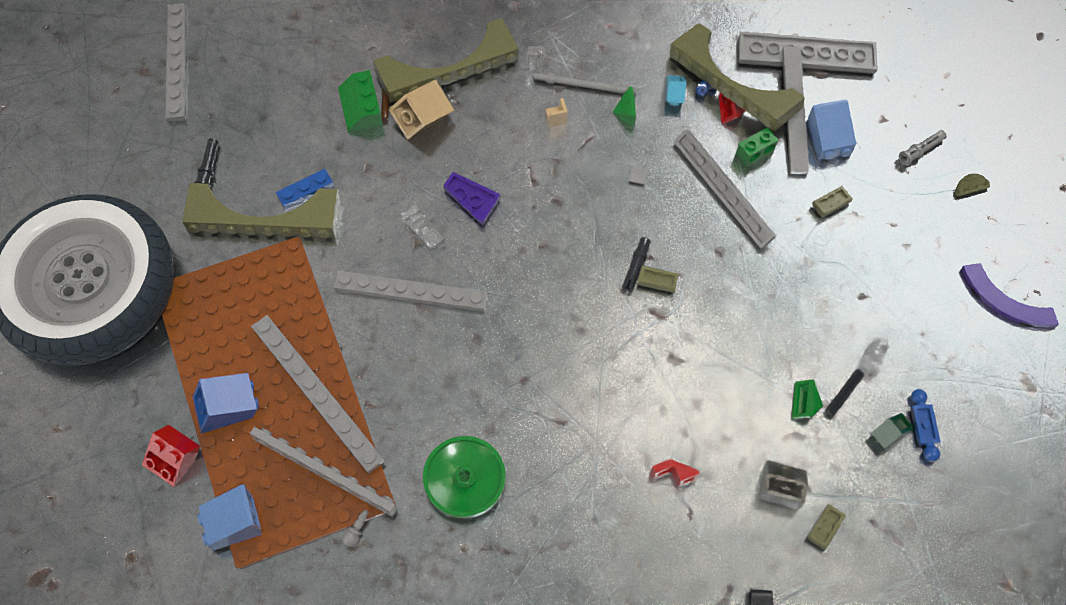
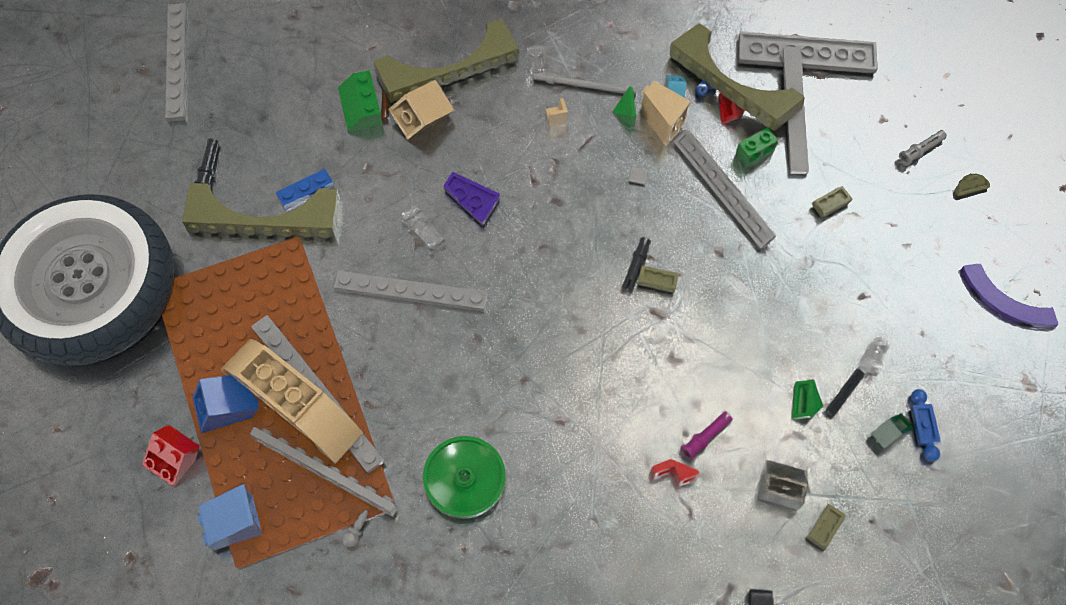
medium blue slope [806,99,857,160] -> none
none -> tan slope [221,339,363,464]
none -> tan slope [640,81,691,146]
none -> magenta pin [680,411,733,461]

